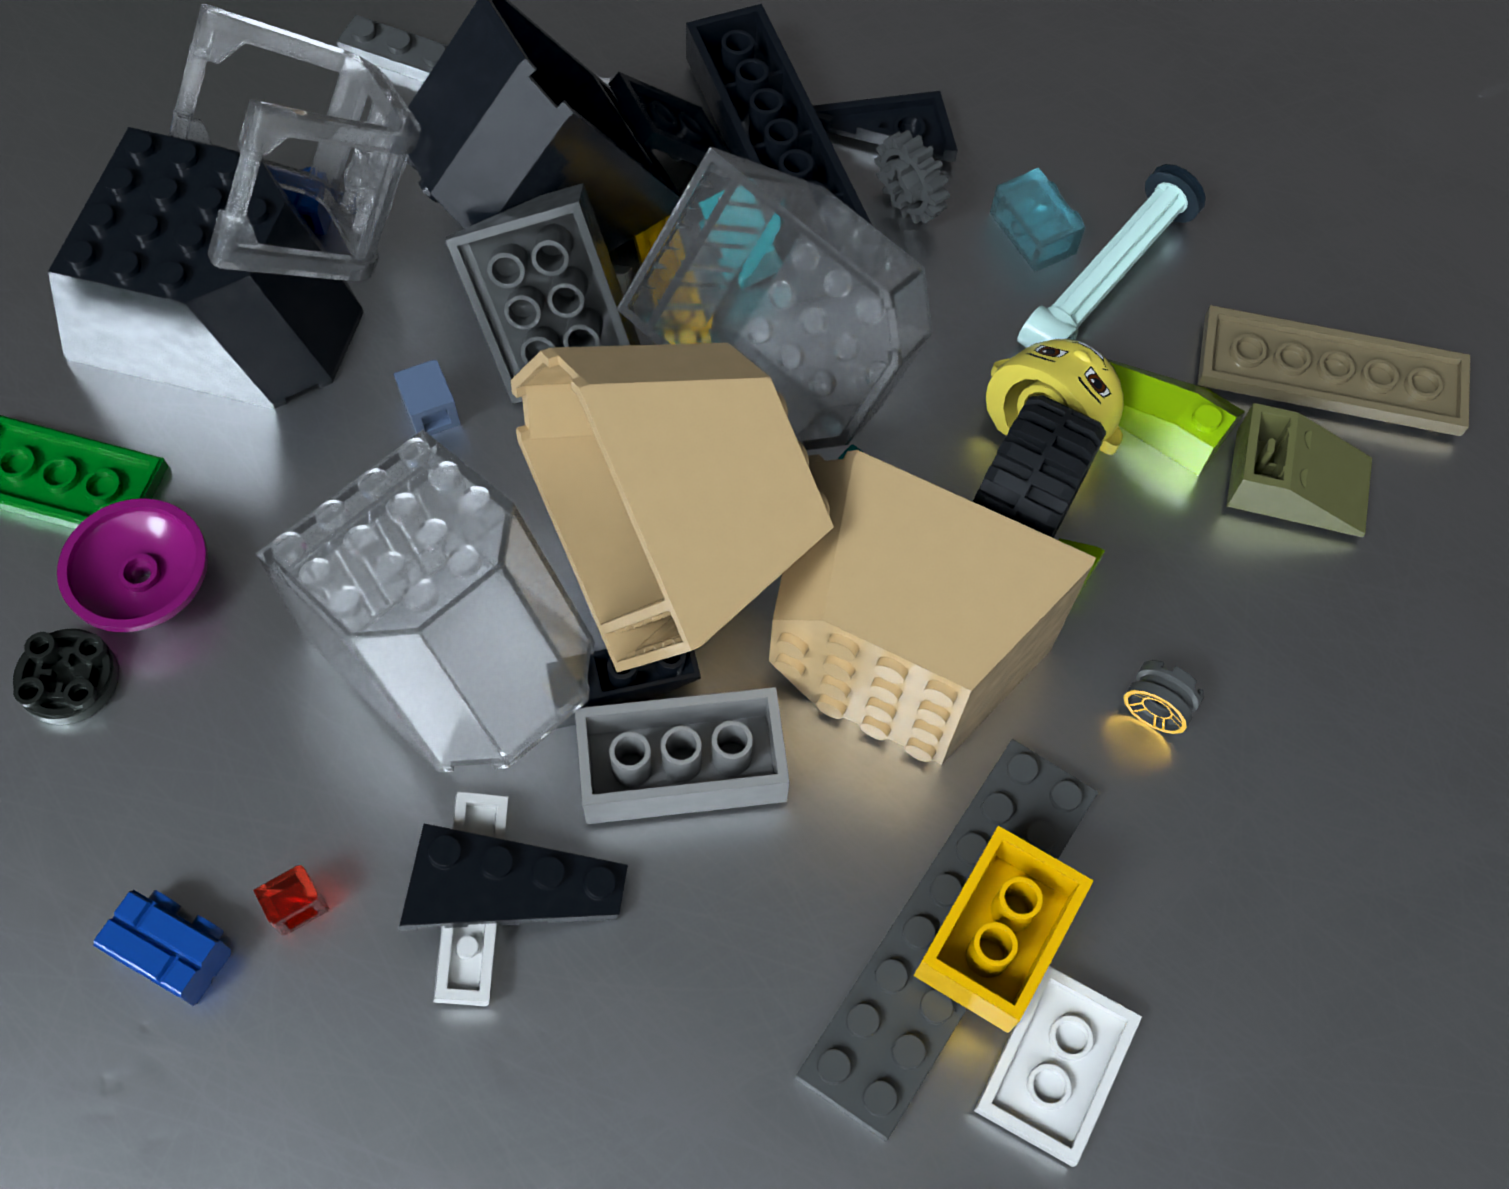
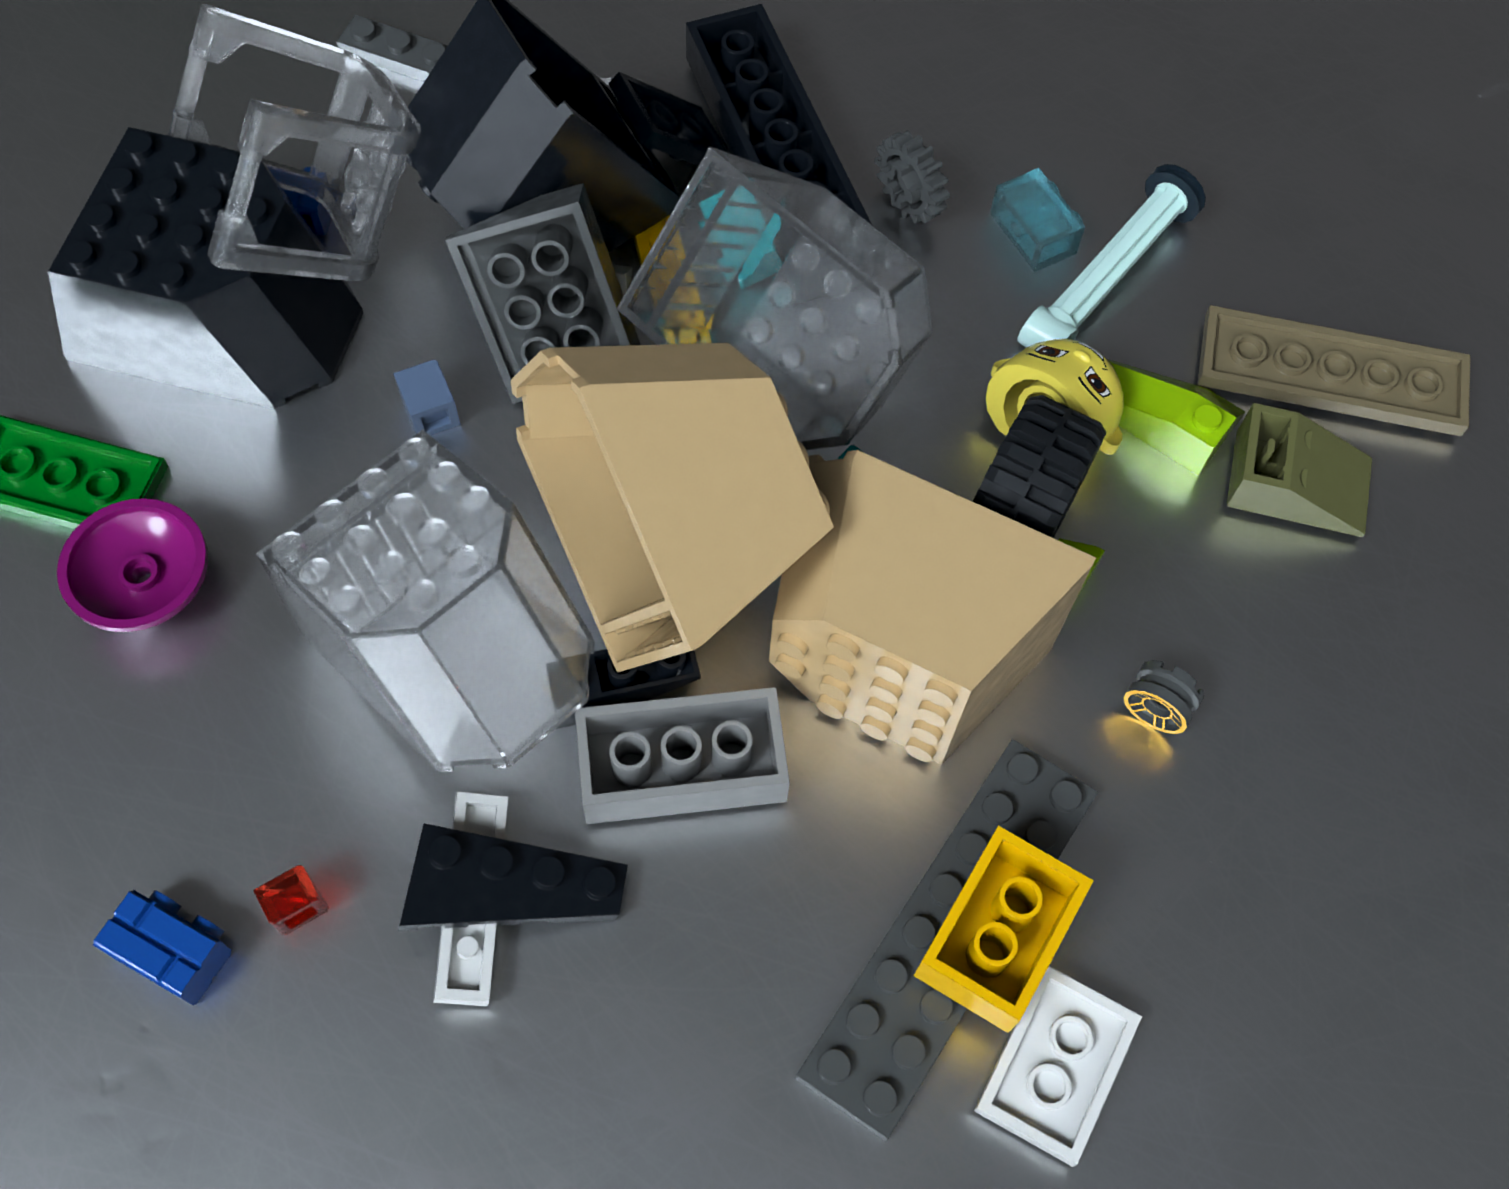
pearl dark grey tile [13,629,119,725] -> none
black wing [813,91,958,162] -> none

